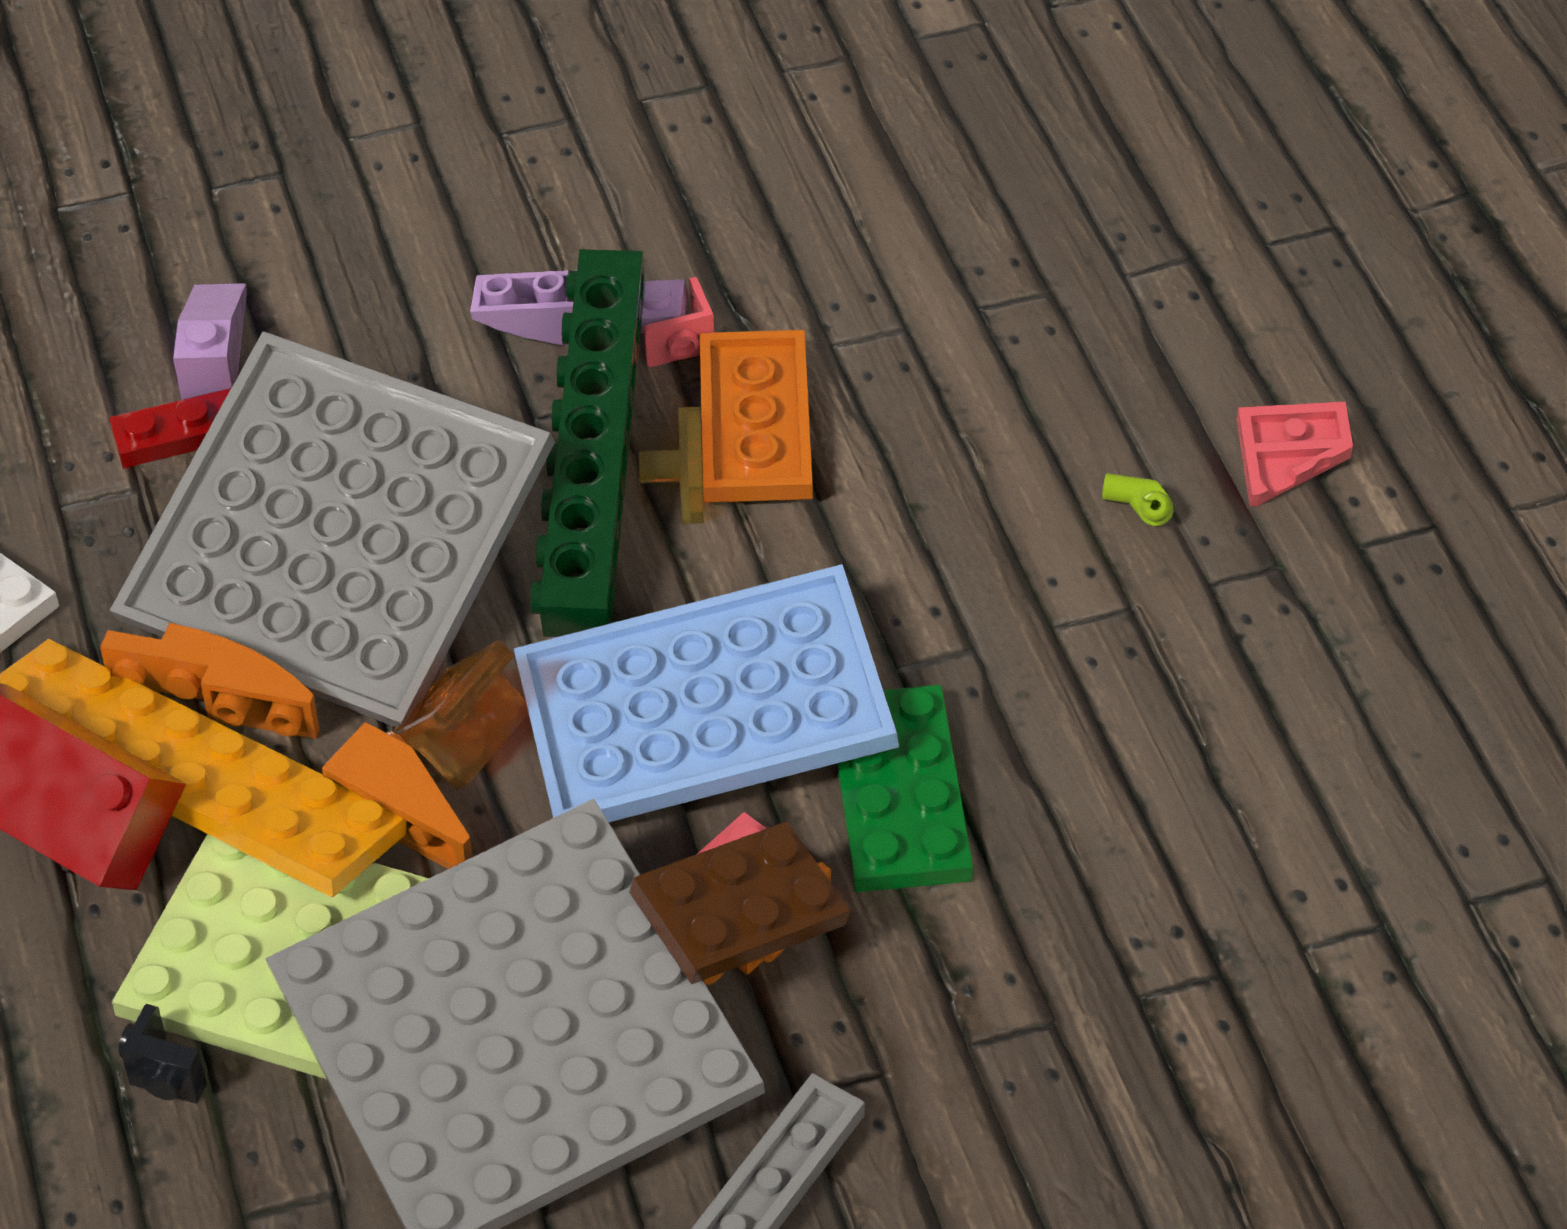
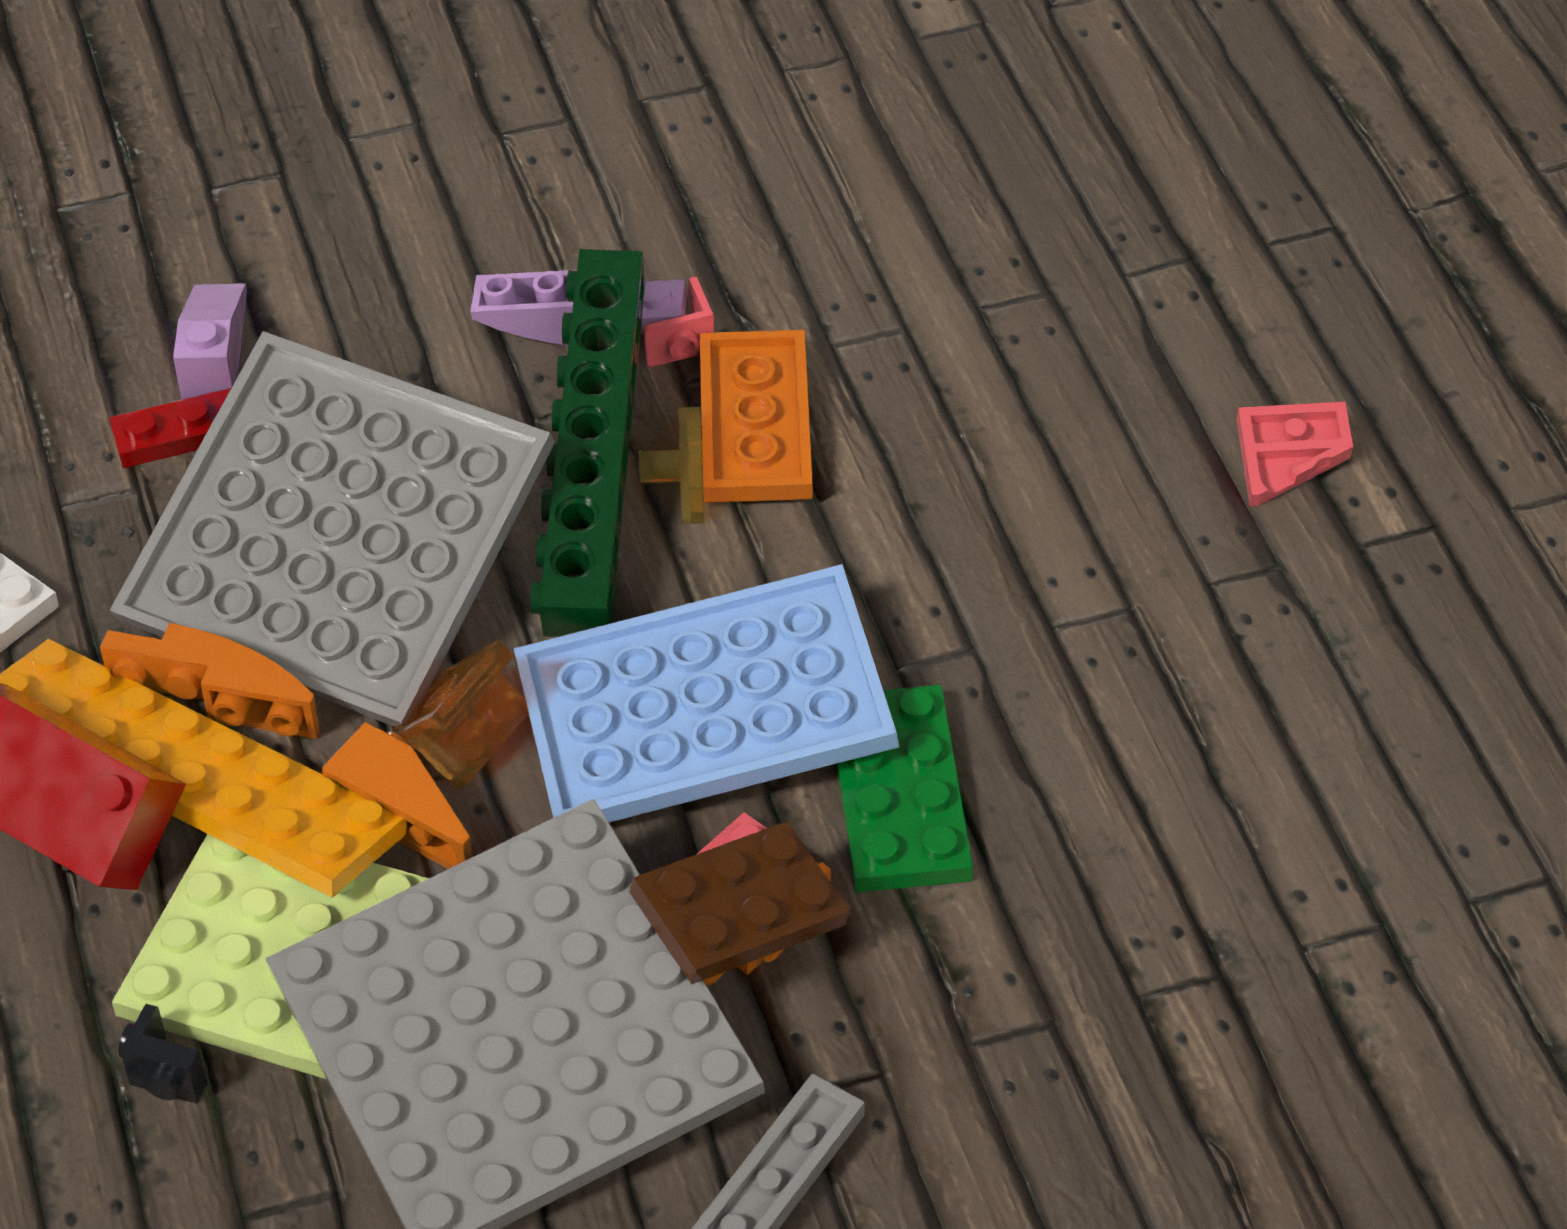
lime arm [1102,473,1174,526] -> none

